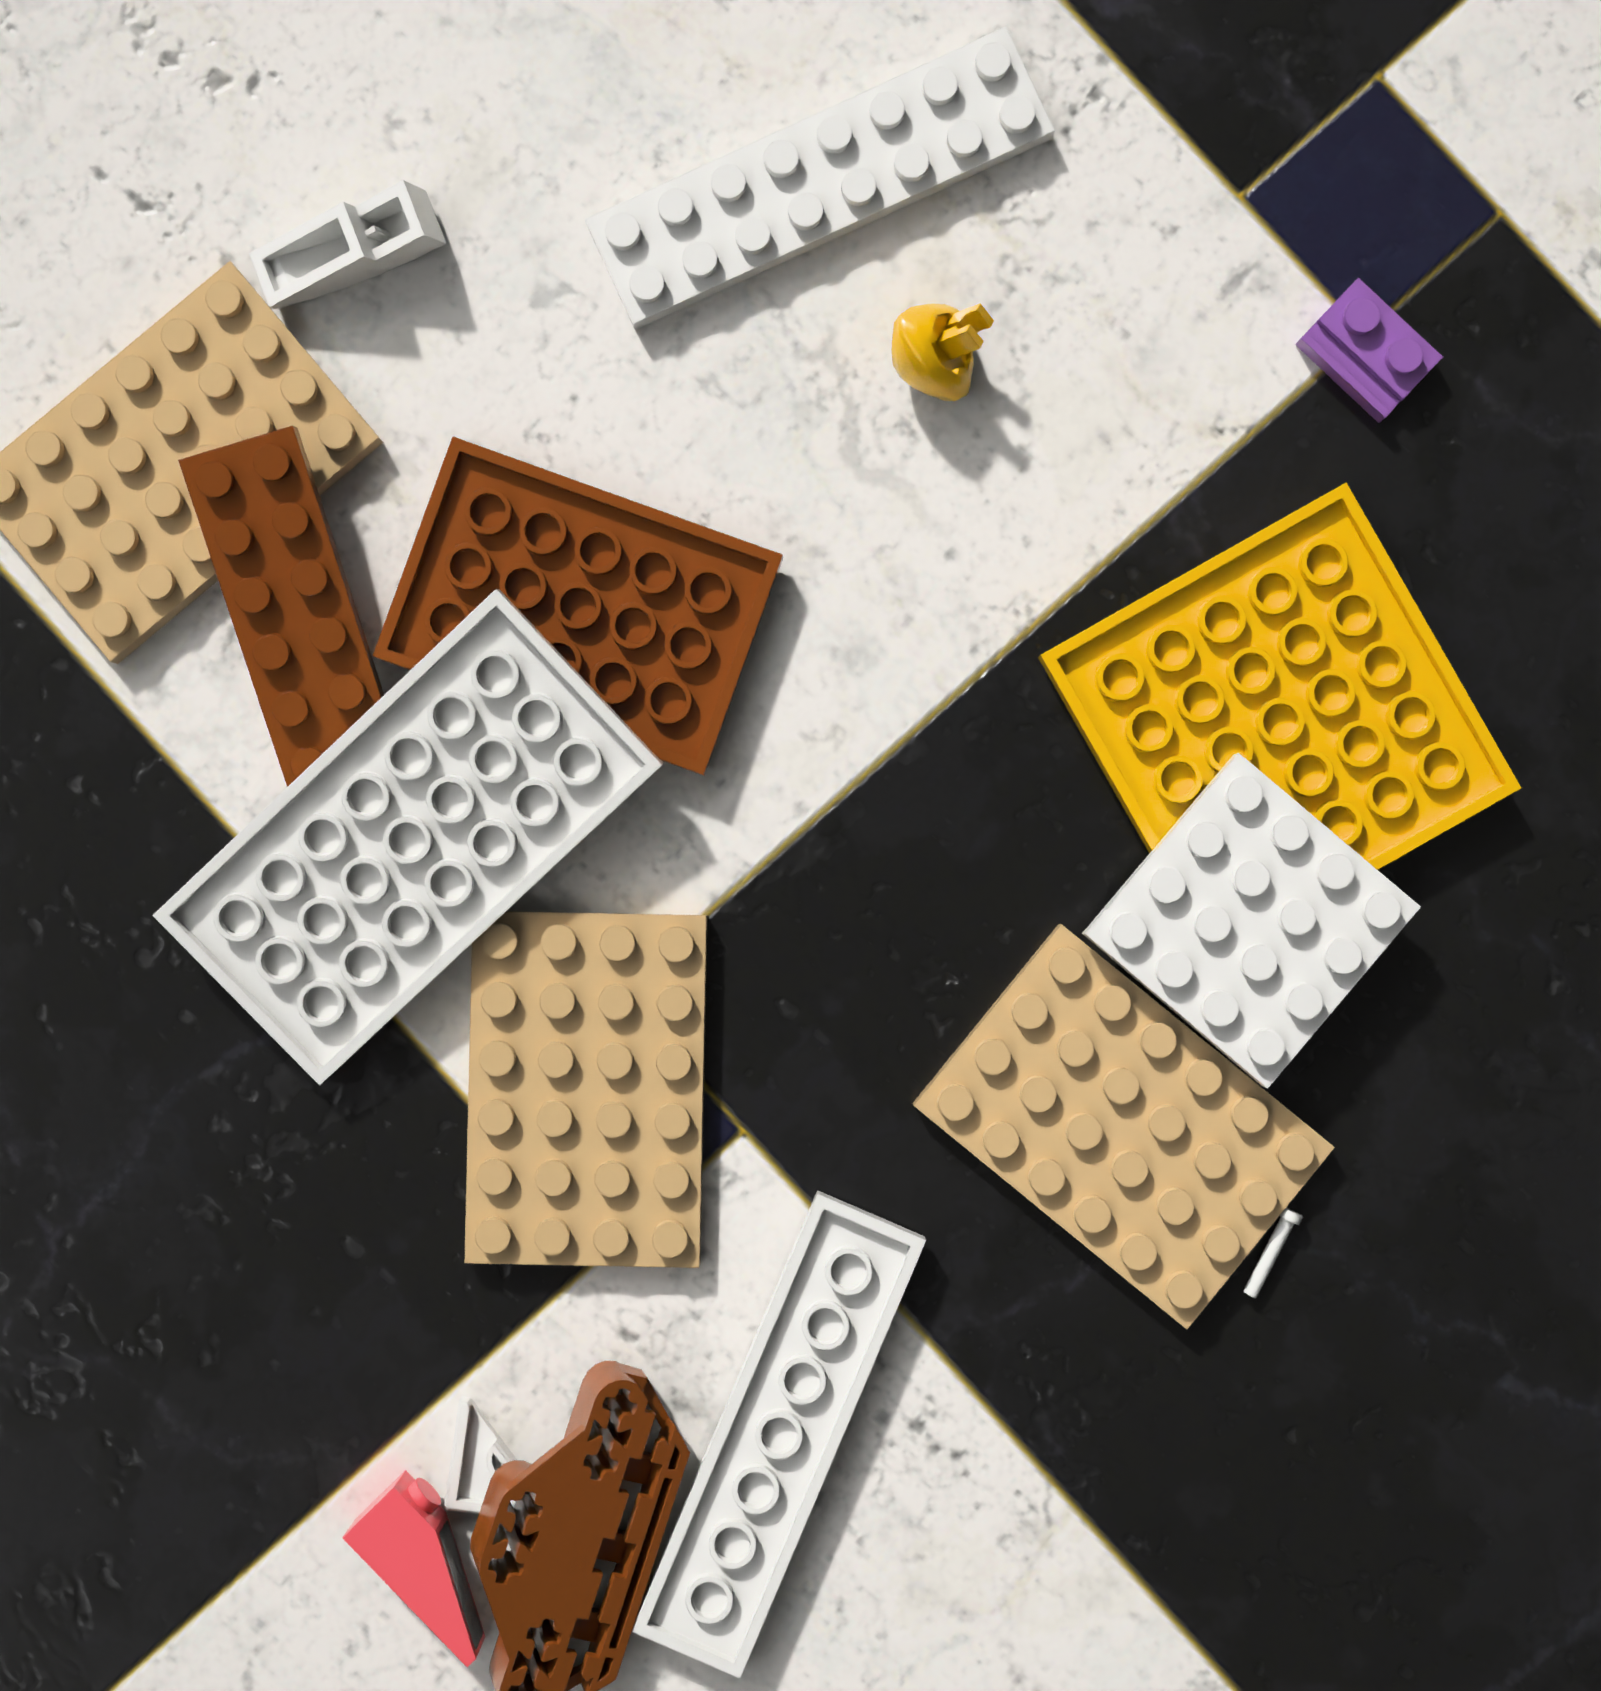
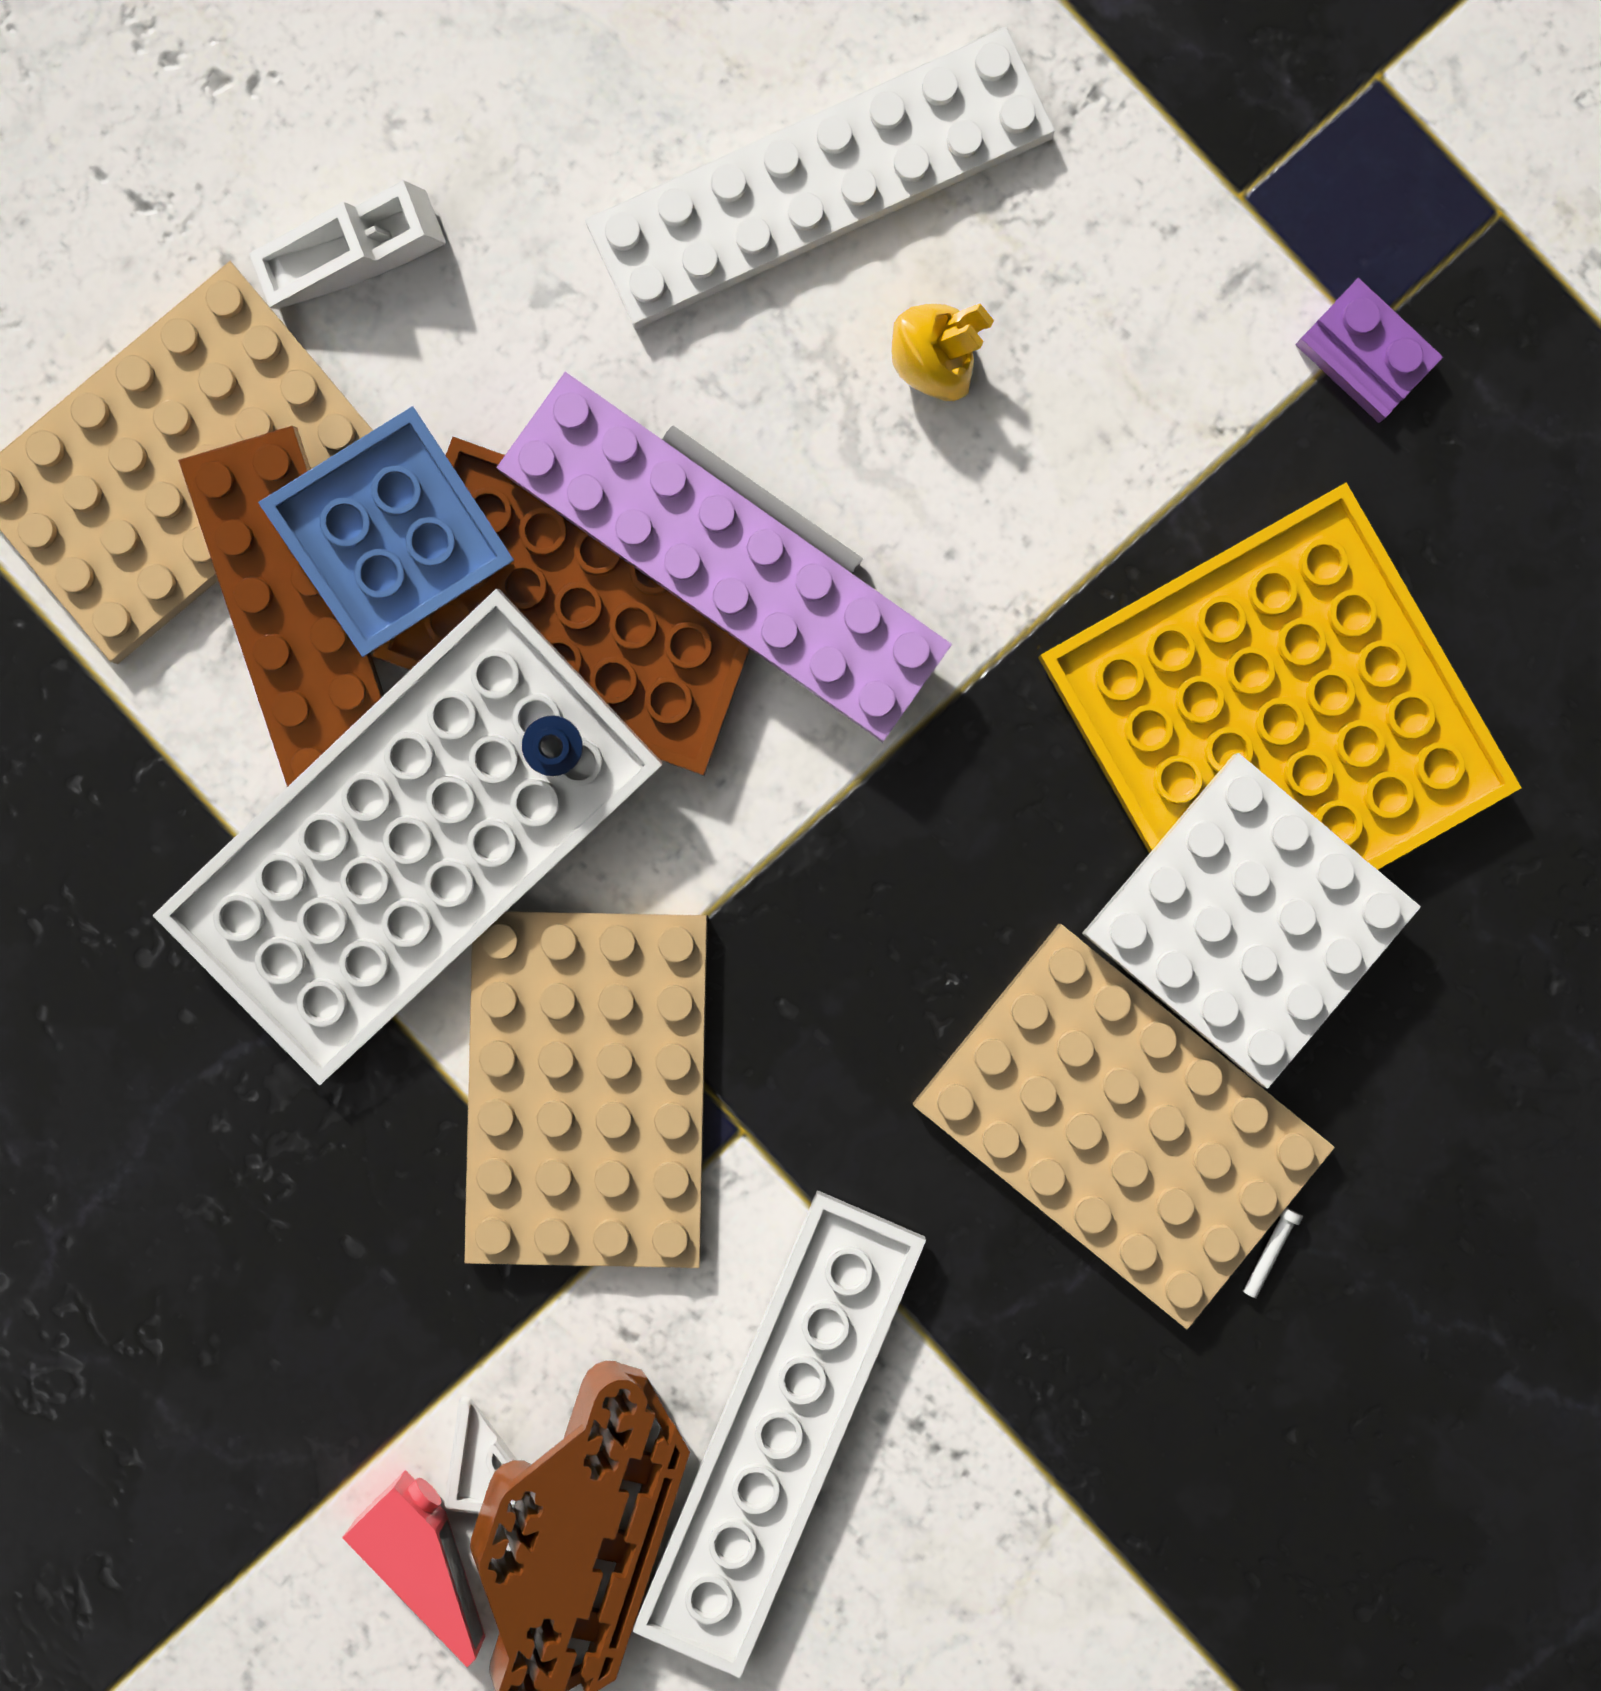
none -> medium blue plate [258,406,514,657]
none -> lavender plate [496,372,952,743]
none -> dark blue plate [522,715,583,776]
none -> light grey bar [662,425,863,574]

